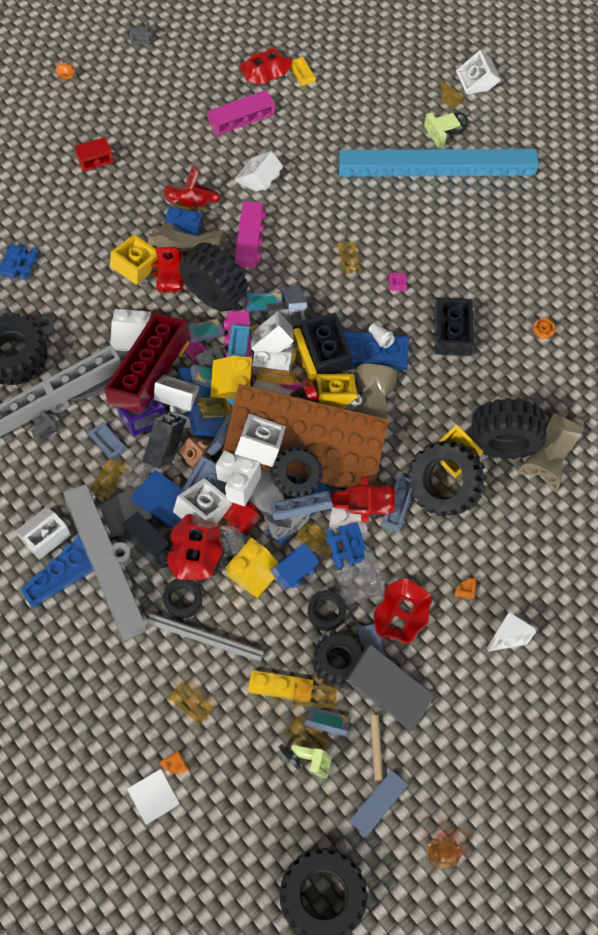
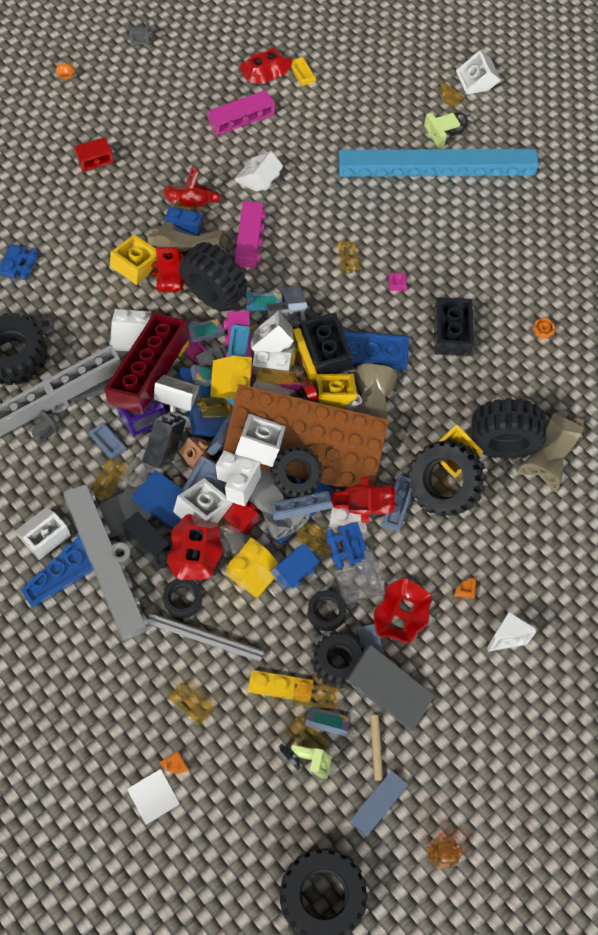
white cone [369,323,395,348] -> none

